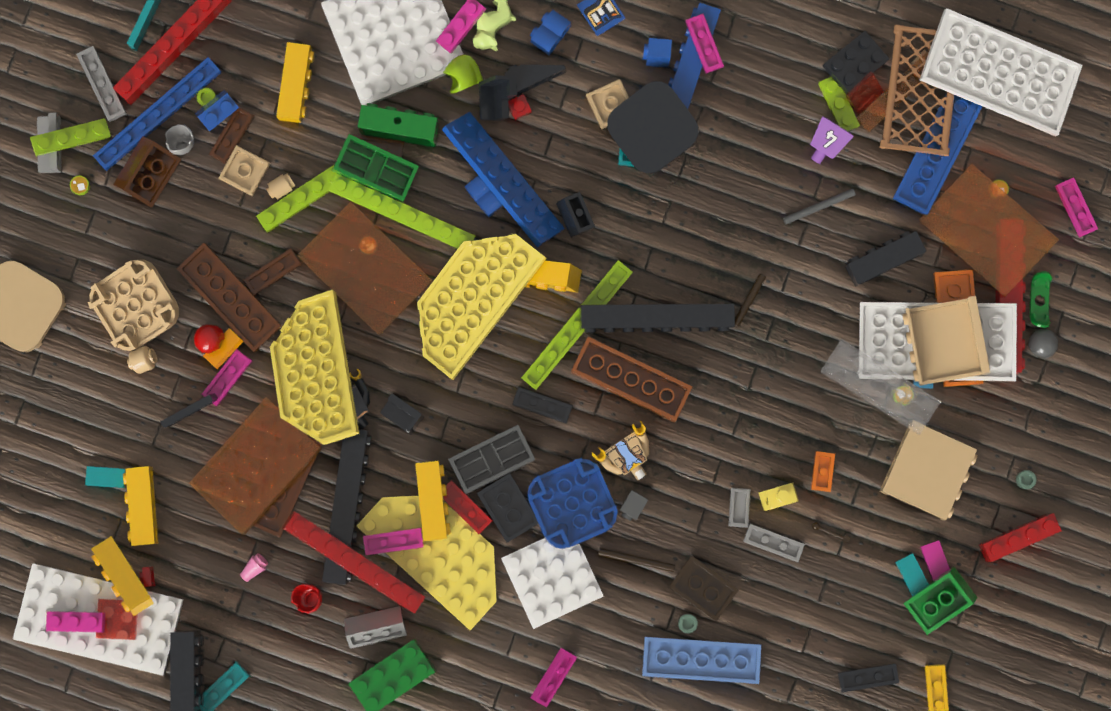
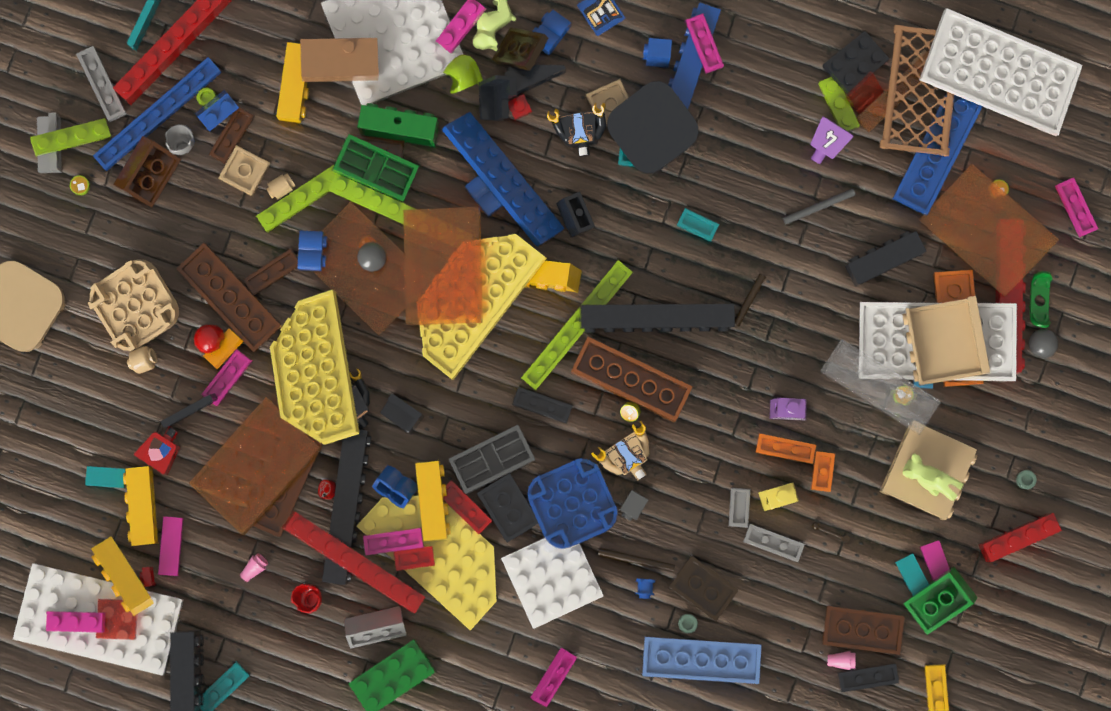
none -> red torso [133,426,180,475]
none -> dark pink tile [158,517,184,576]
none -> blue brick [298,230,328,271]
none -> medium nougat brick [300,38,379,82]
none -> red tile [318,480,336,500]
none -> dark grey hair [357,242,387,272]
none -> blue brick [372,465,418,509]
none -> red plate [394,546,435,571]
none -> clear orange plate [403,207,483,325]
none -> dark brown plate [492,27,548,71]
none -> torso [547,103,606,157]
none -> tile [620,402,641,422]
none -> blue brick [635,579,655,599]
none -> teal tile [677,208,719,242]
none -> orange plate [755,433,816,464]
none -> medium lavender torso [770,398,807,421]
none -> reddish brown plate [822,605,905,655]
none -> bright pink cone [828,651,856,670]
none -> yellowish green animal [902,454,964,501]

